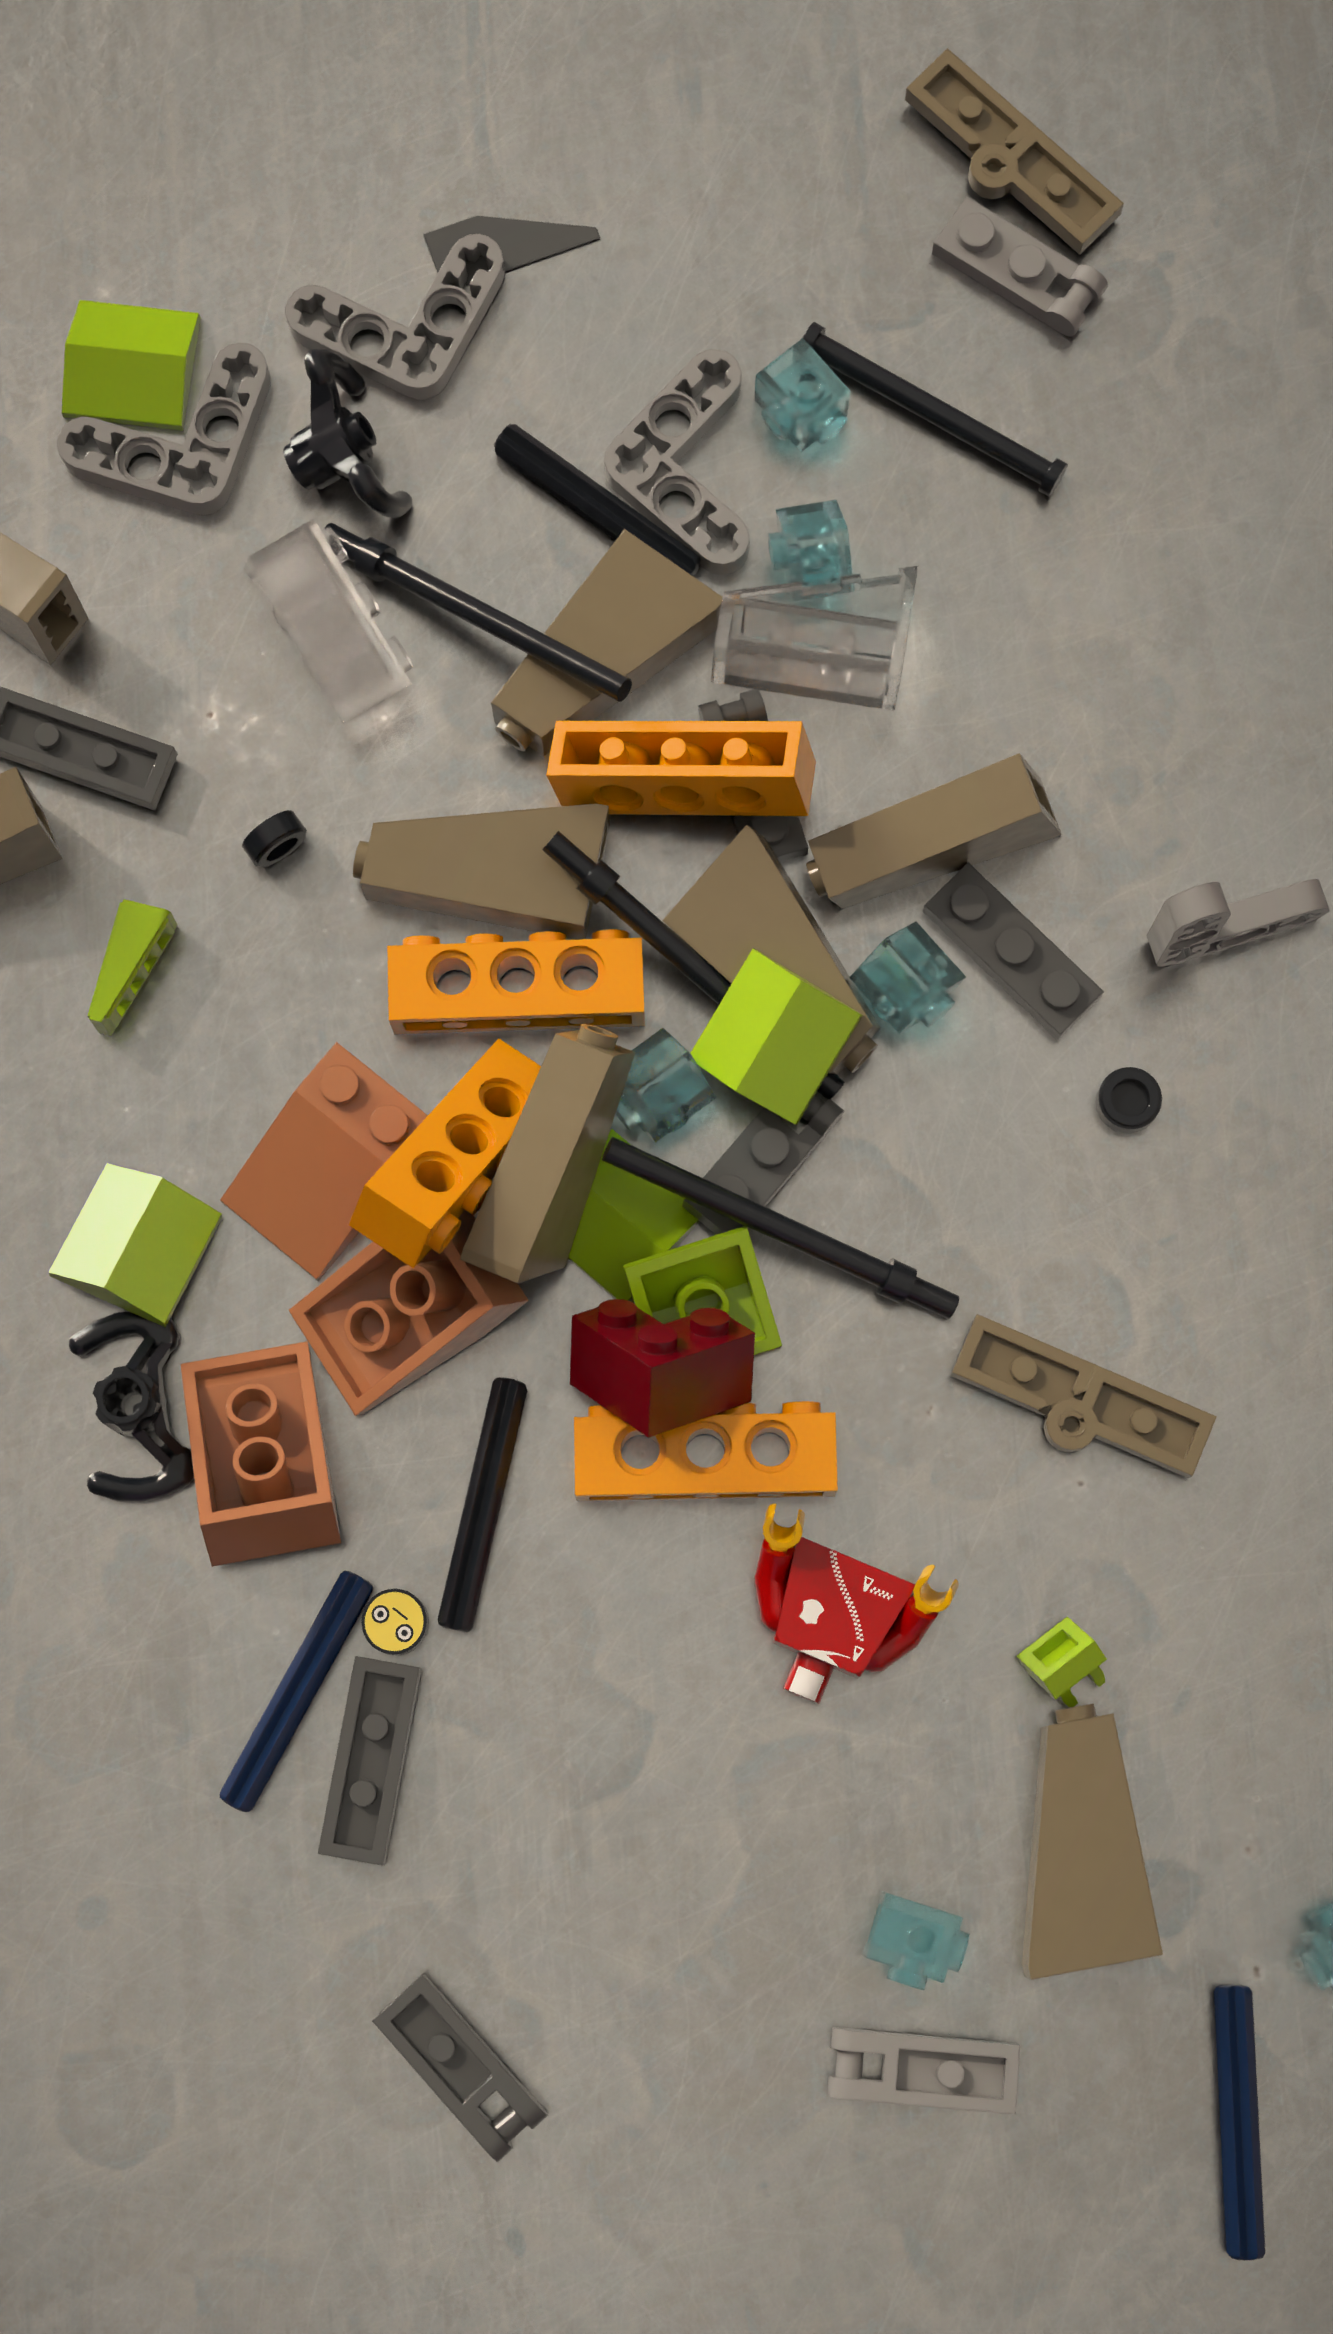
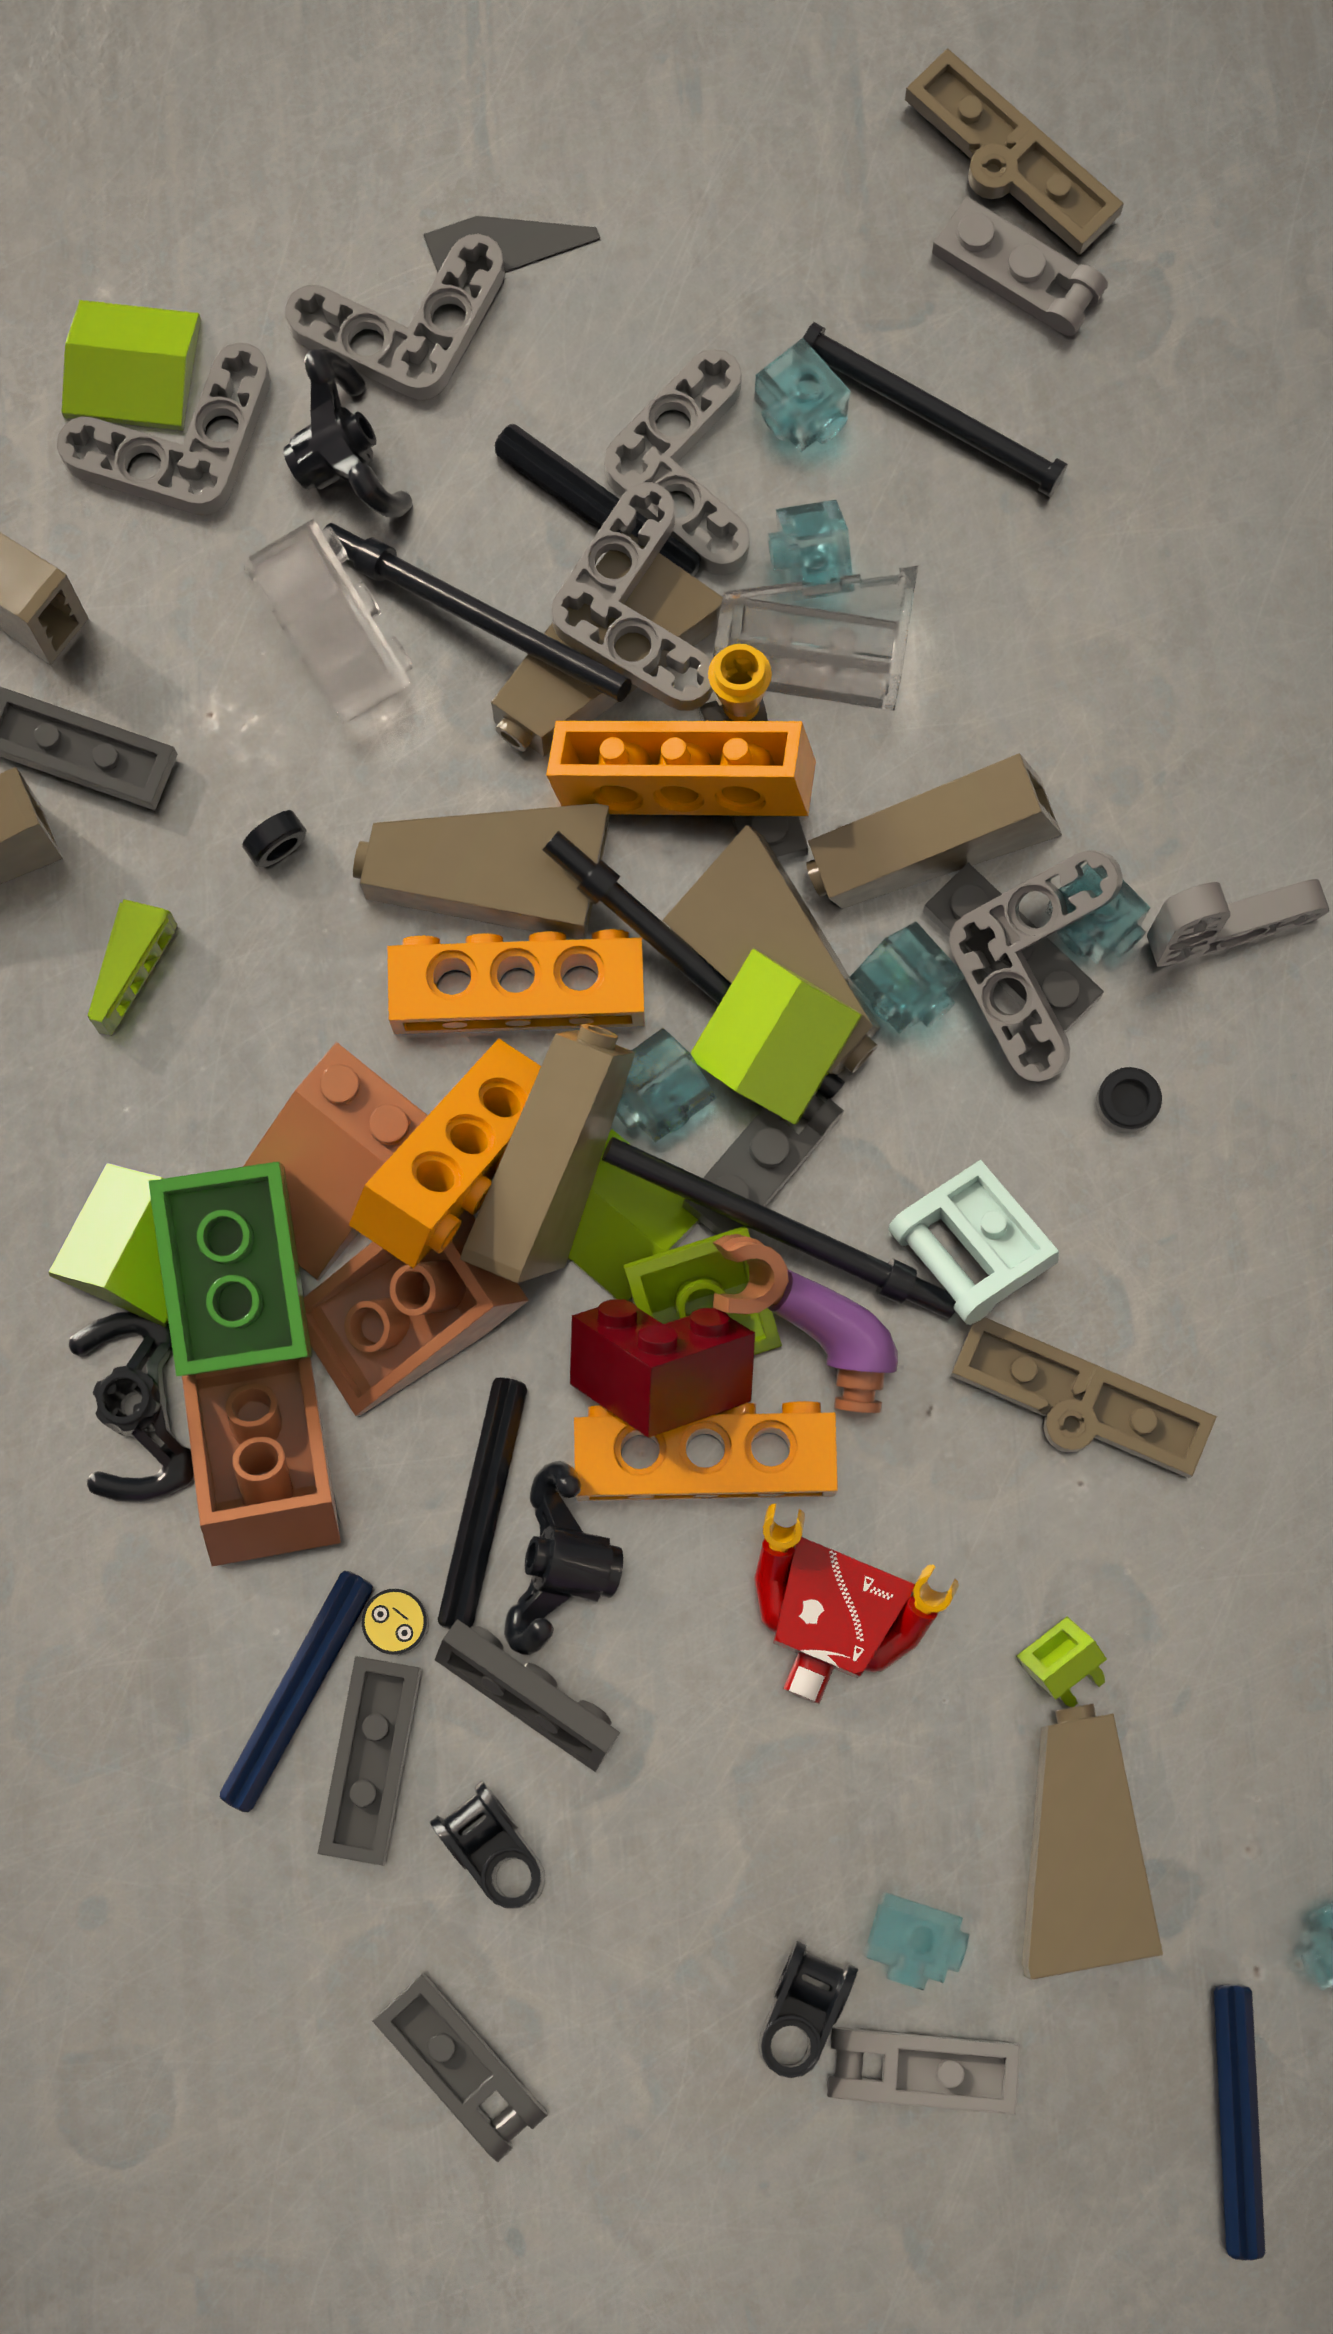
none -> bright green brick [148,1161,312,1376]
none -> black piece [430,1780,546,1909]
none -> dark grey plate [435,1619,620,1772]
none -> black piece [504,1461,623,1655]
none -> light grey beam [551,482,713,711]
none -> yellow cone [708,644,772,721]
none -> piece [713,1234,898,1413]
none -> black piece [758,1941,858,2078]
none -> light aqua plate [888,1159,1059,1325]
none -> light grey beam [949,850,1123,1082]
none -> clear light blue brick [1045,863,1151,965]

